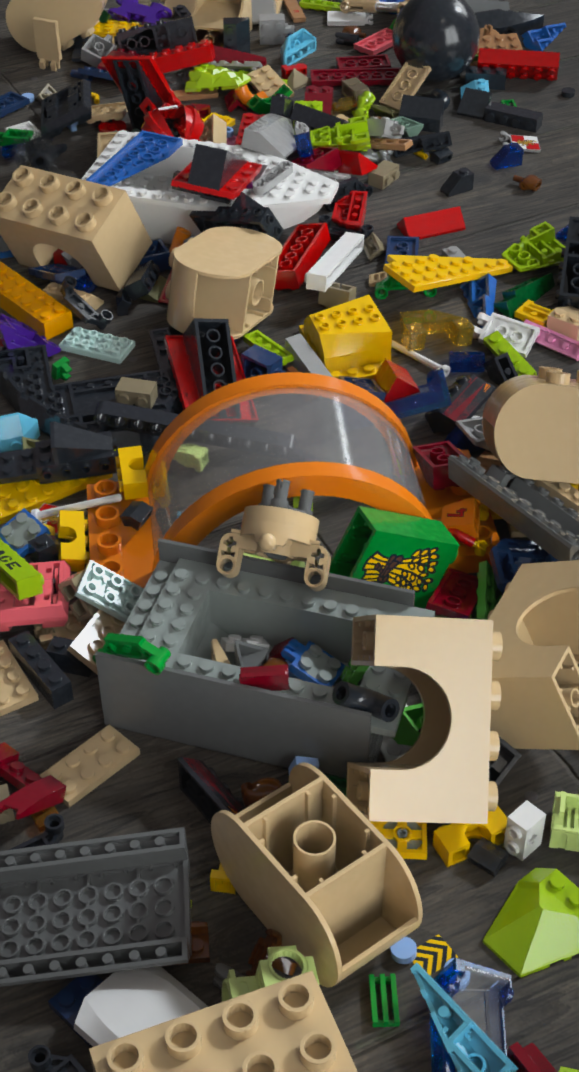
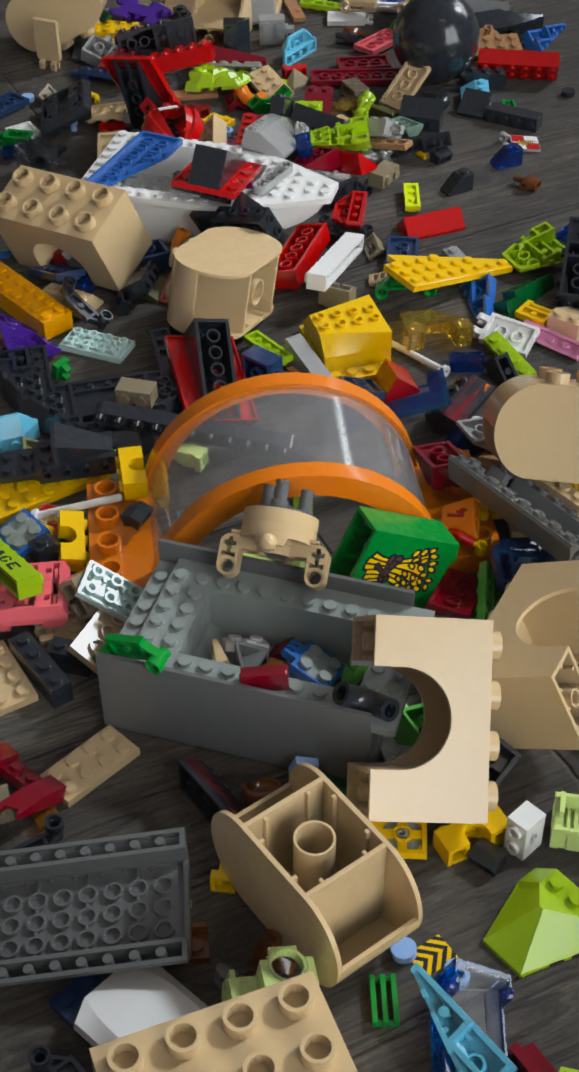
none -> neon yellow plate [403,183,421,212]

